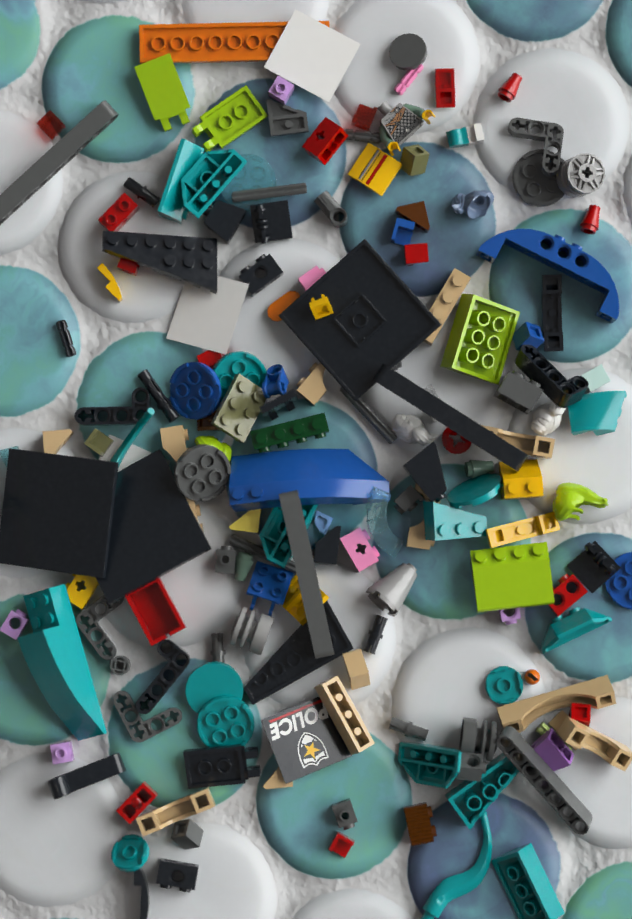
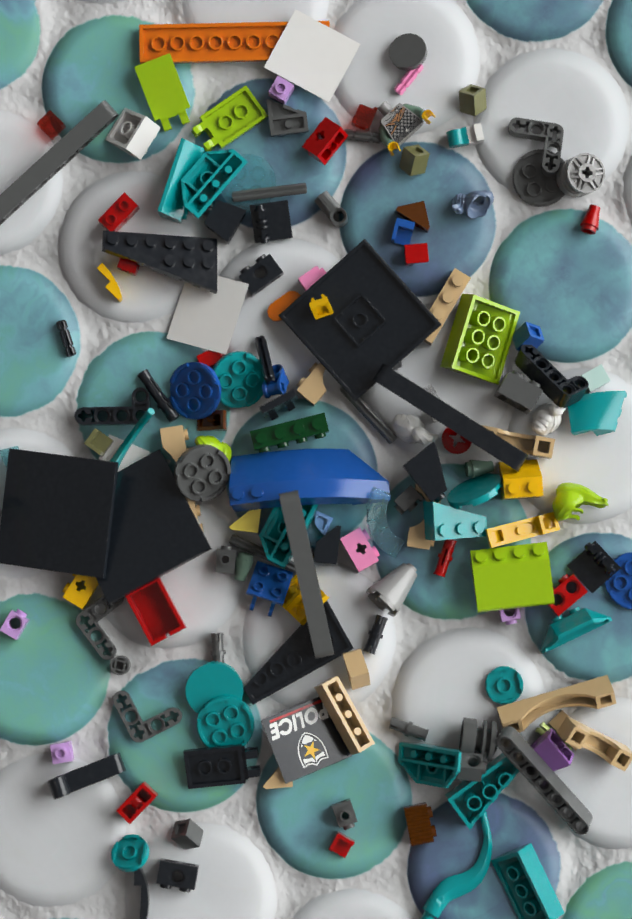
teal slope [17,584,107,741] -> none
tan slope [42,429,74,454] -> none
black axle [124,177,160,208] -> none
black beam [136,639,190,714] -> none
tan arch [136,787,216,837] -> none
olive plate [210,374,266,443] -> none
light grey wheel [230,607,274,655] -> none
yellow slope [348,143,402,196] -> none
red slope [435,68,455,108] -> none
blue slope [476,229,619,323] -> none
red cone [498,73,522,102] -> none
orange hinge [524,669,540,685] -> none
black slope [542,274,564,352] -> none
red panel [569,703,591,727] -> none
none -> white slope [105,108,161,160]
none -> black axle [255,336,275,383]
none -> red pin [433,539,457,578]
none -> olive panel [459,84,487,116]

